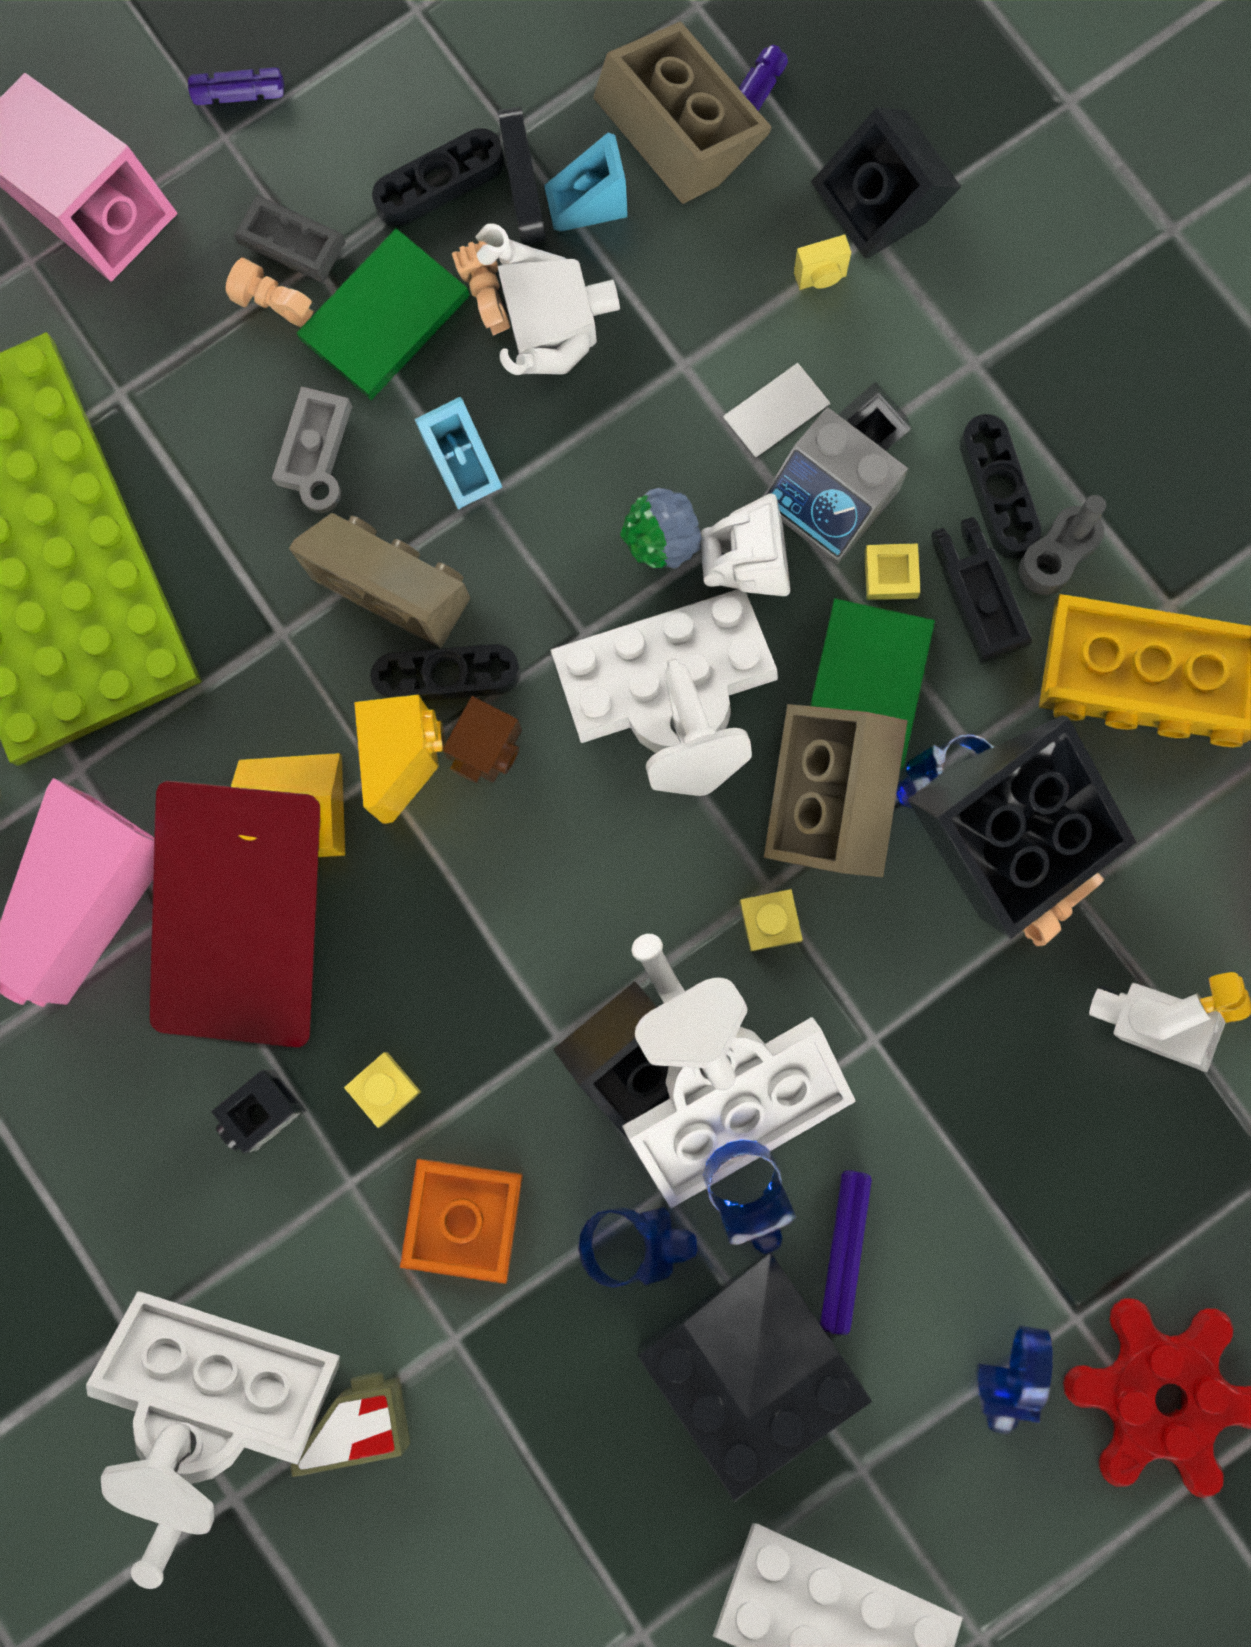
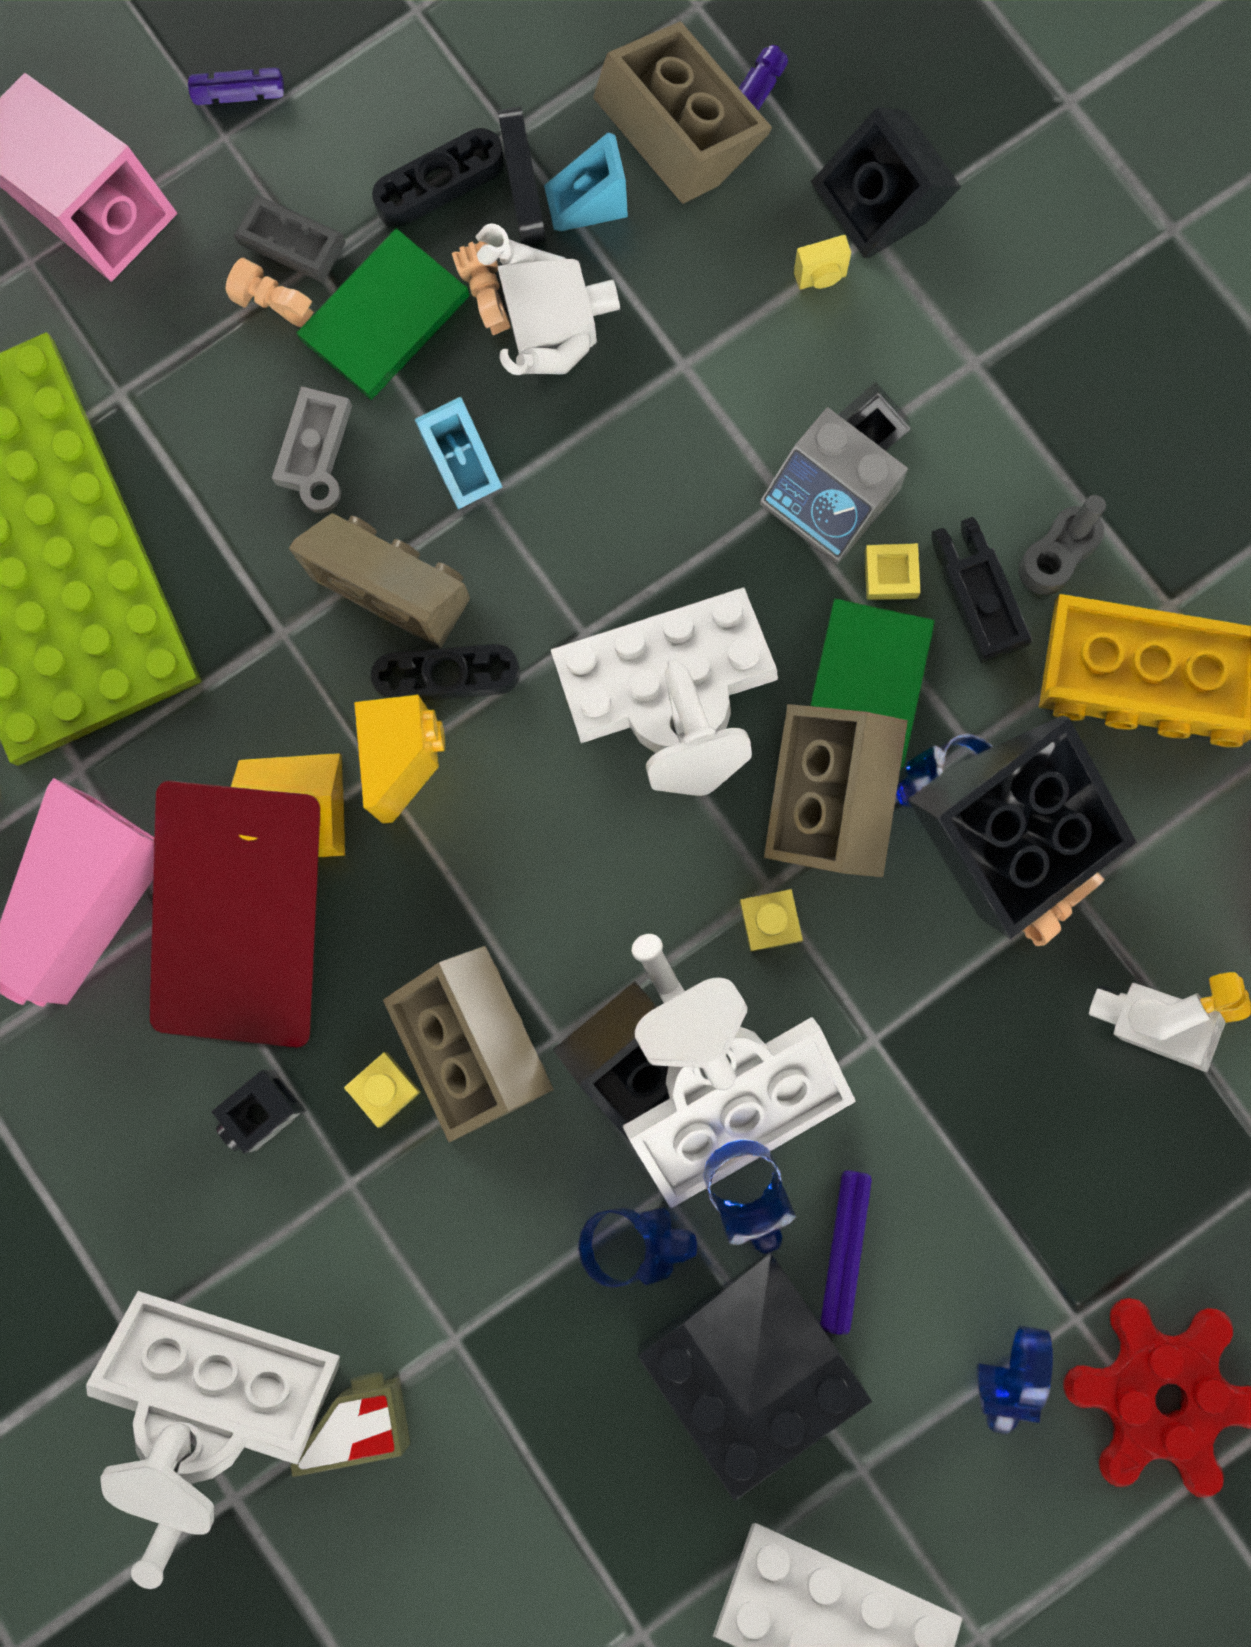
orange tile [400,1158,523,1284] -> none
reddish brown brick [442,696,522,783] -> none
piece [620,488,702,569] -> none
white piece [700,493,791,596] -> none
white sticker [723,363,831,458] -> none
black beam [960,414,1041,559] -> none
none -> dark tan slope [383,946,554,1142]

